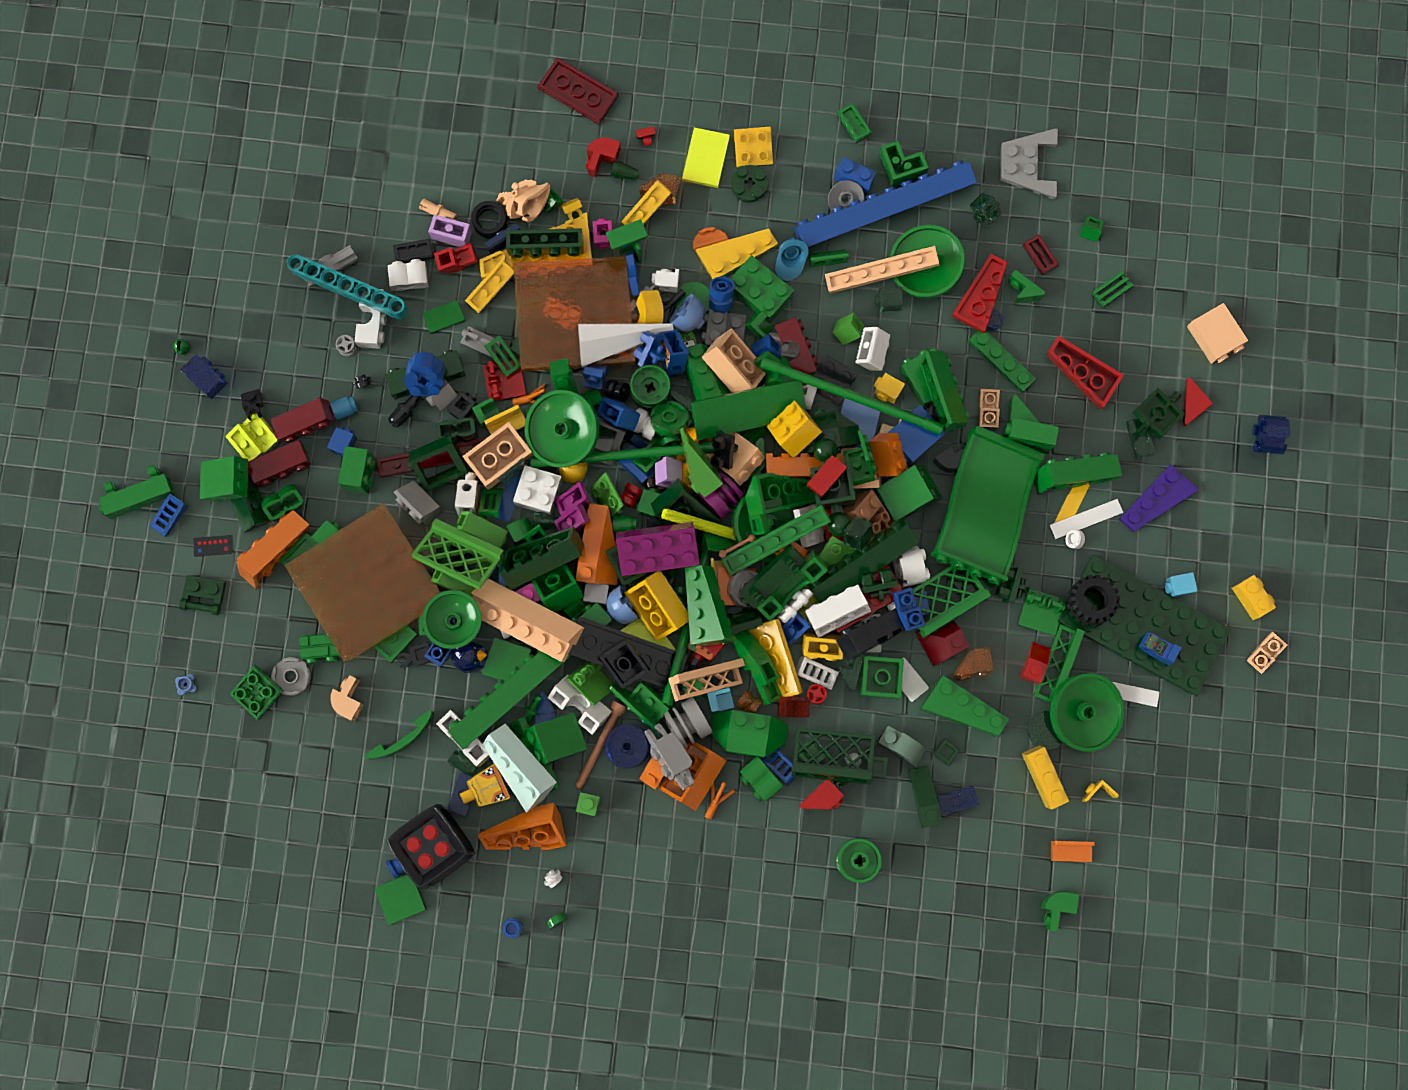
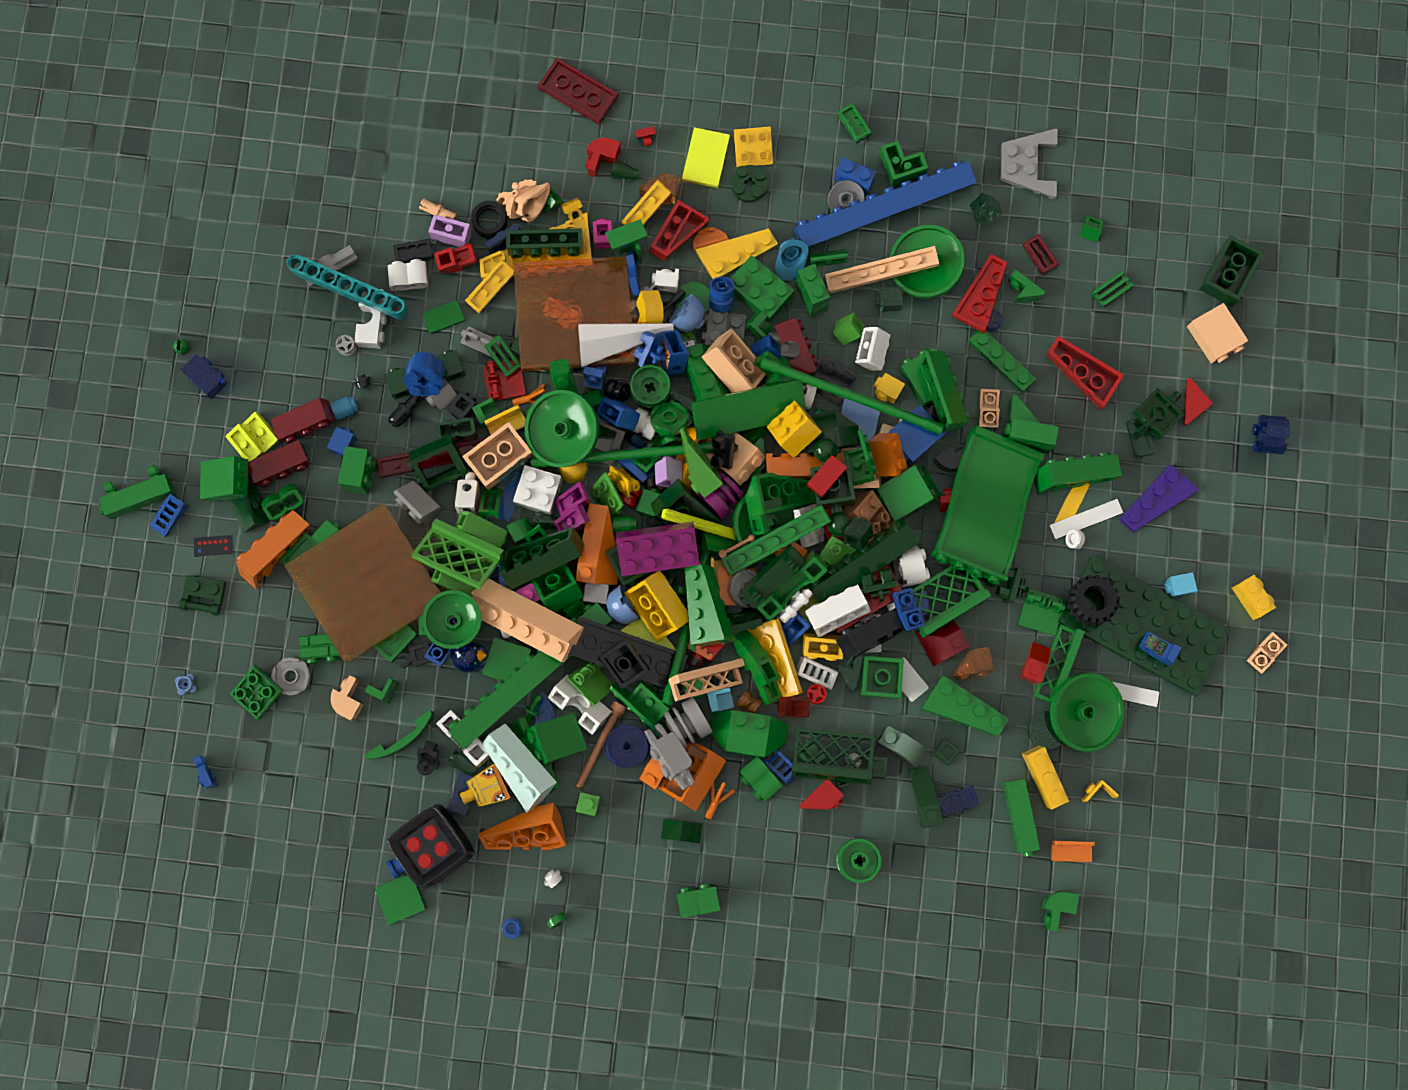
black plate [241,389,263,421] -> none
none -> blue plate [192,755,218,789]
none -> green panel [364,678,400,703]
none -> black hips [417,740,440,776]
none -> yellow hinge [608,465,640,498]
none -> red wedge [648,200,710,261]
none -> dark green slope [661,819,702,843]
none -> green brick [677,883,720,918]
none -> green brick [795,264,830,318]
none -> red tile [939,488,952,513]
none -> green brick [1003,779,1040,857]
none -> dark green brick [1199,235,1264,307]

